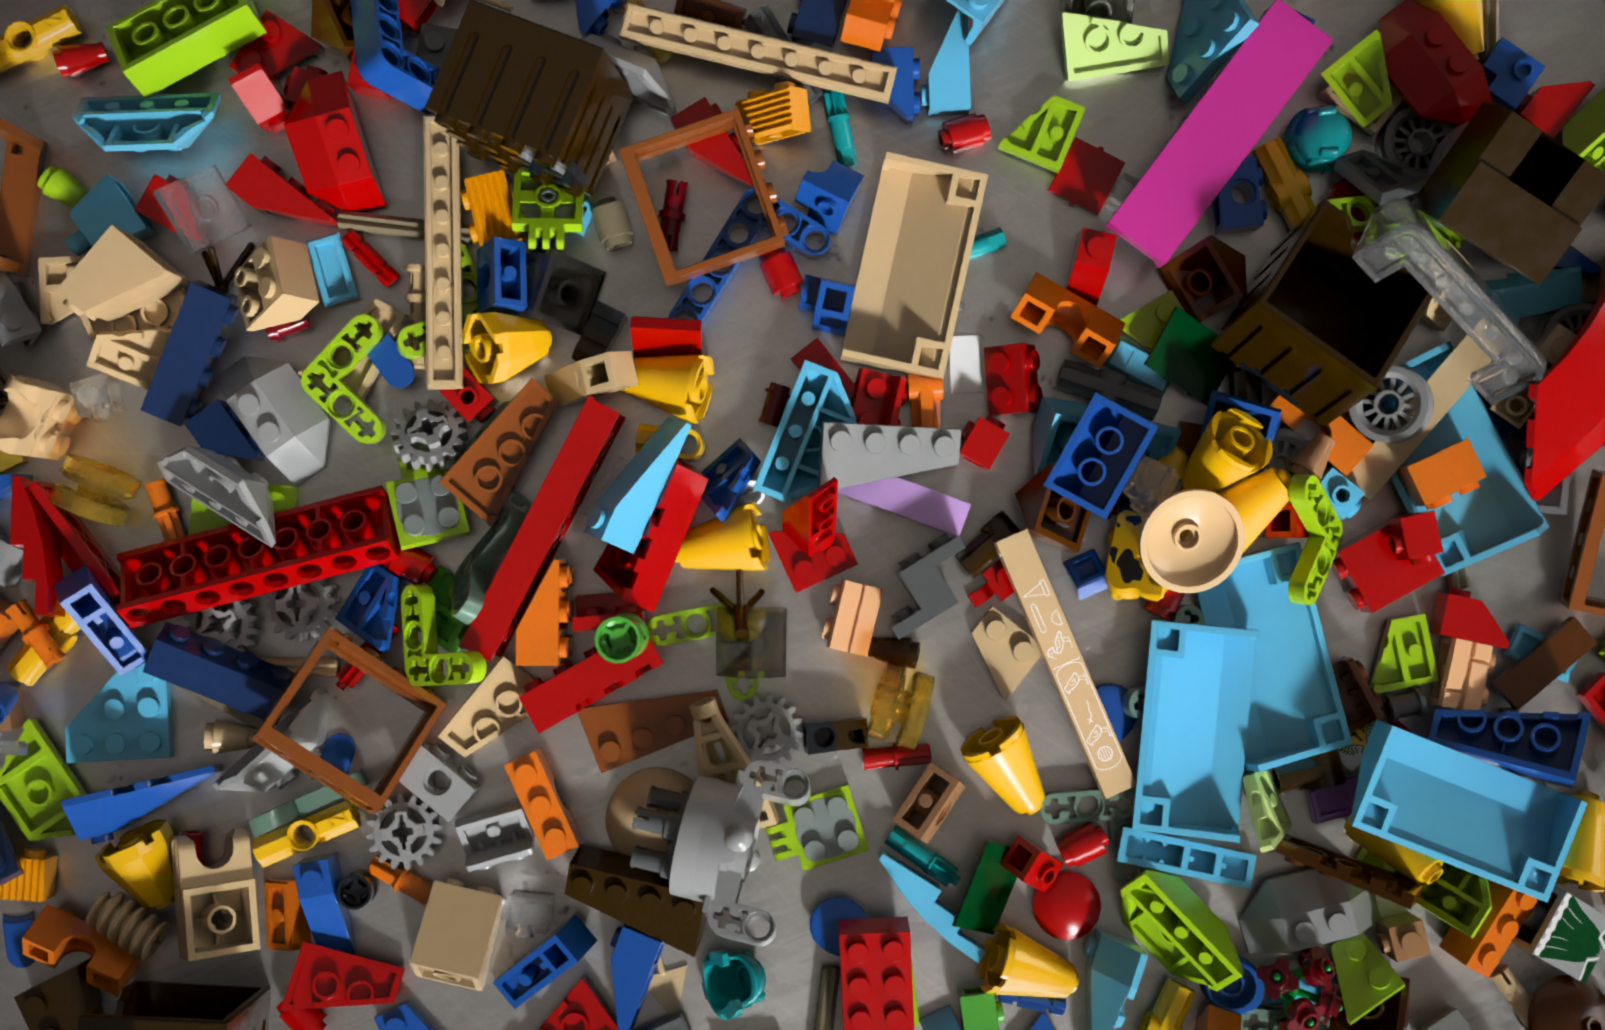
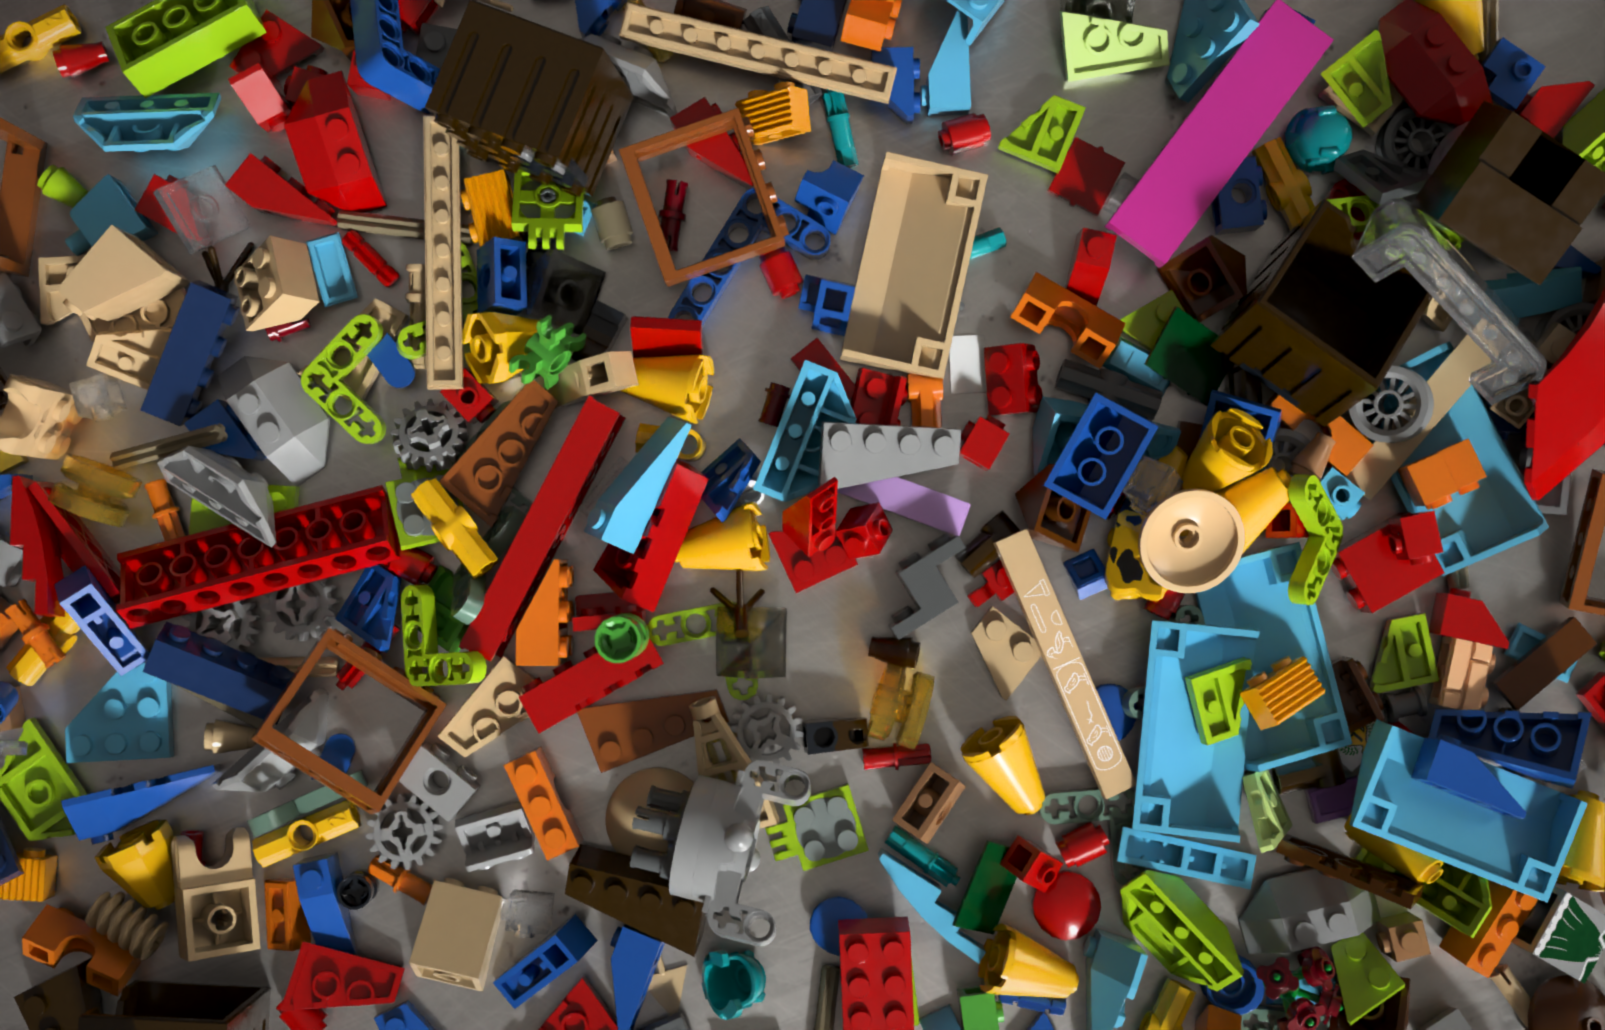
blue piece [2,910,36,968] -> none
light nougat brick [821,579,883,657] -> none
none -> dark tan axle [110,423,228,470]
none -> yellow piece [411,478,498,579]
none -> bright green pin [508,315,587,390]
none -> red brick [836,502,893,559]
none -> lime wing [1185,657,1252,746]
none -> light orange brick [1239,656,1325,730]
none -> blue slope [1411,734,1527,819]

